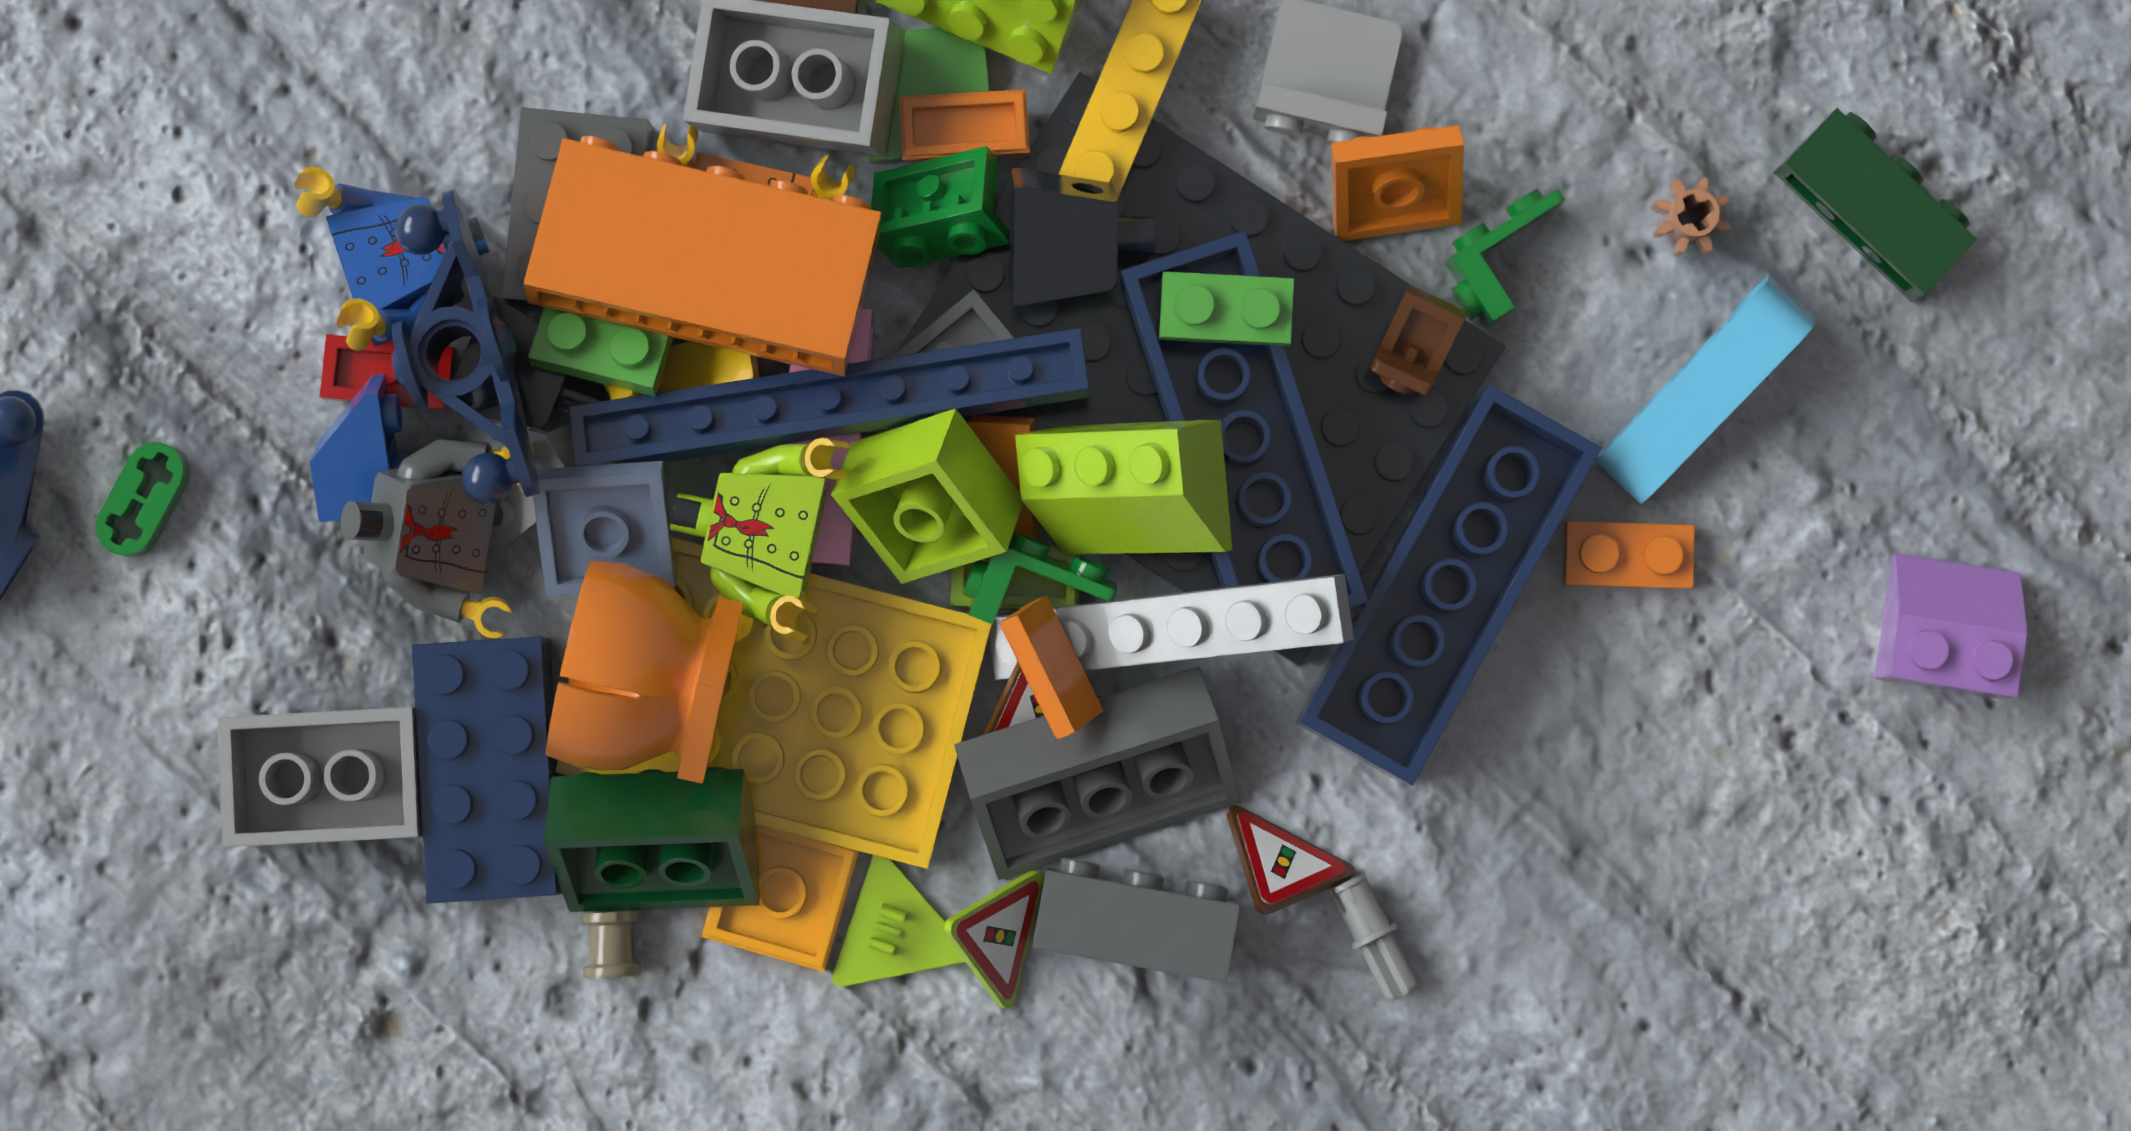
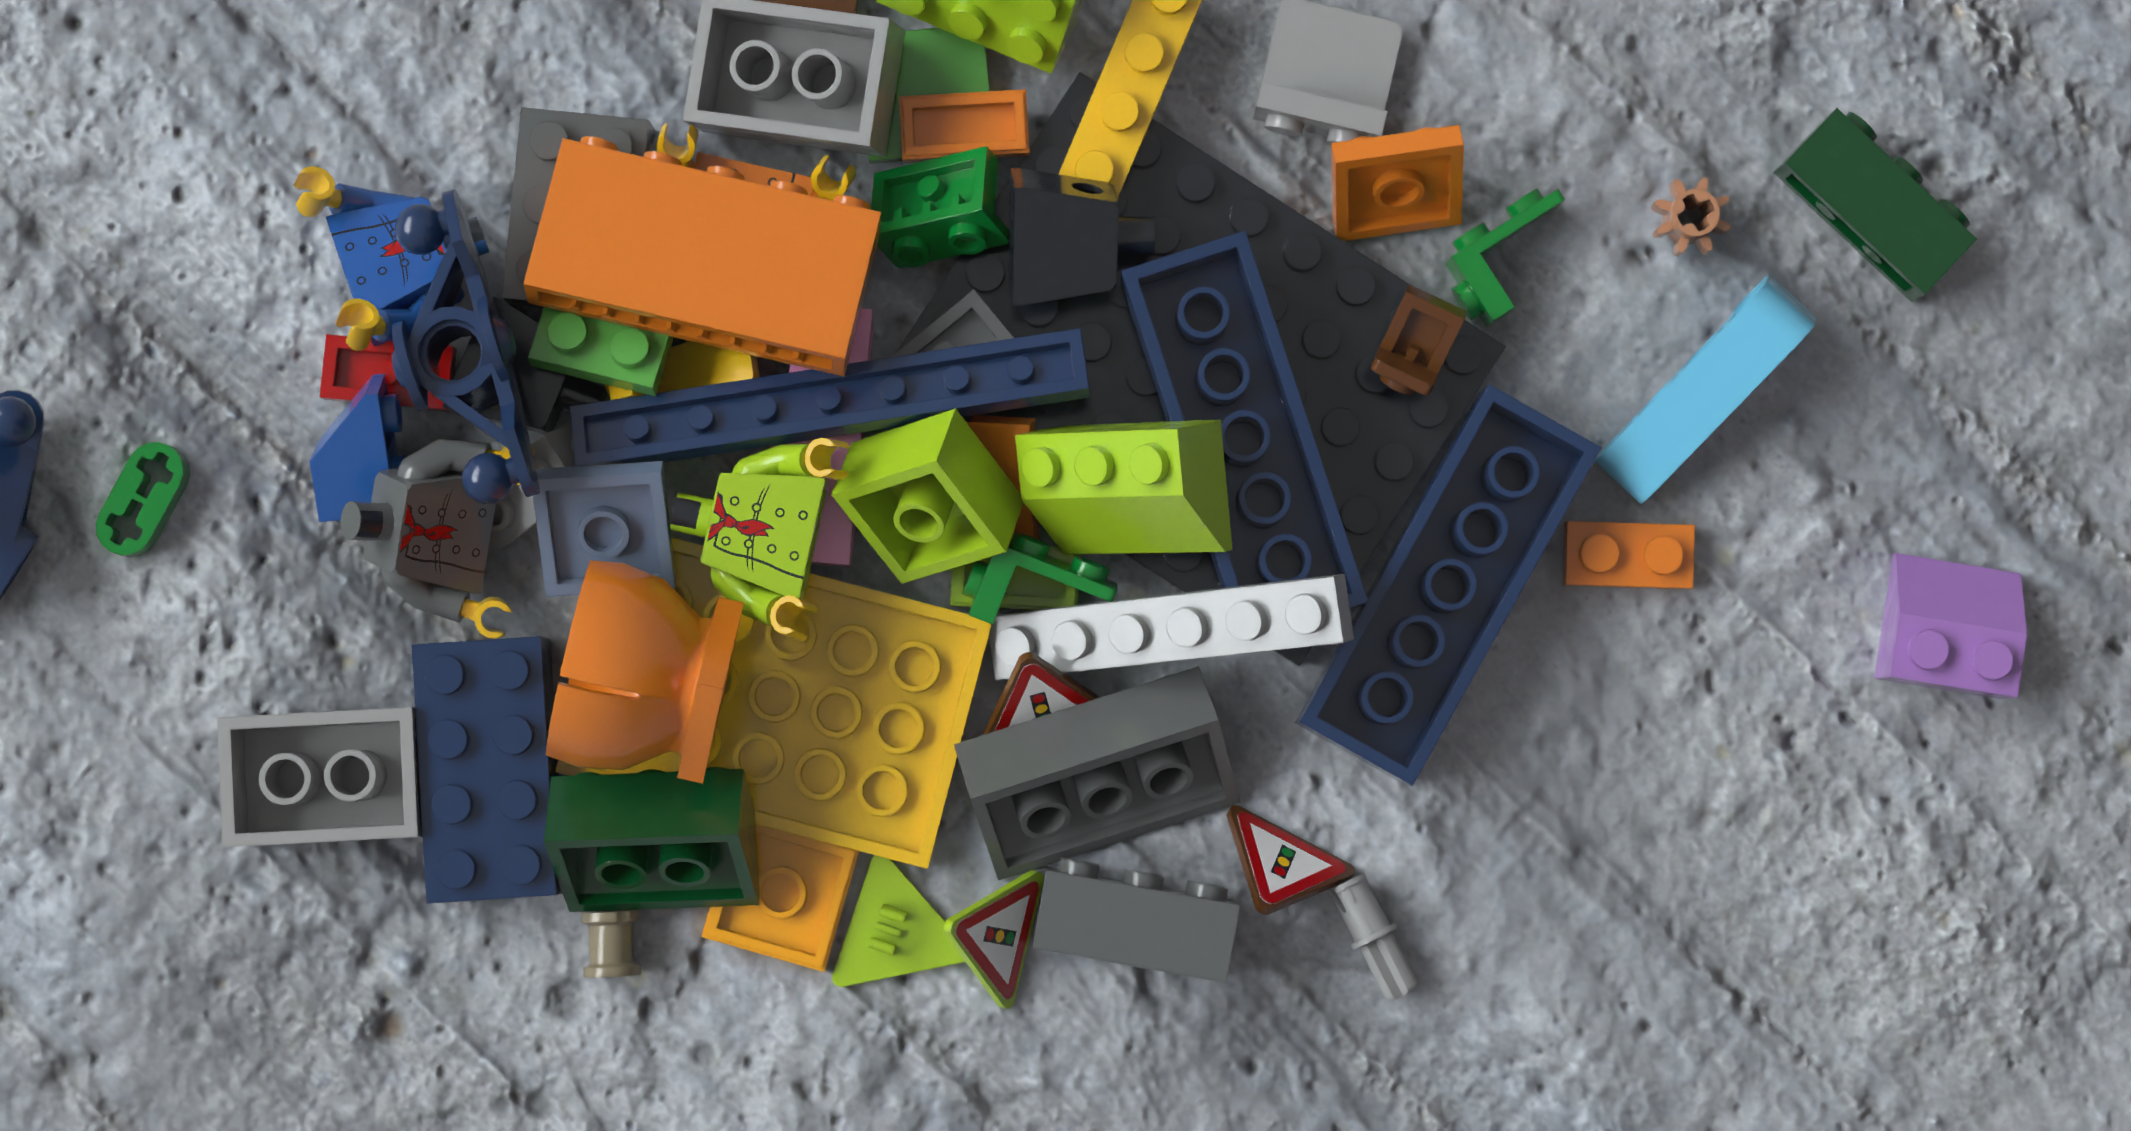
orange tile [1000,595,1104,739] -> none
bright green plate [1159,271,1294,347] -> none

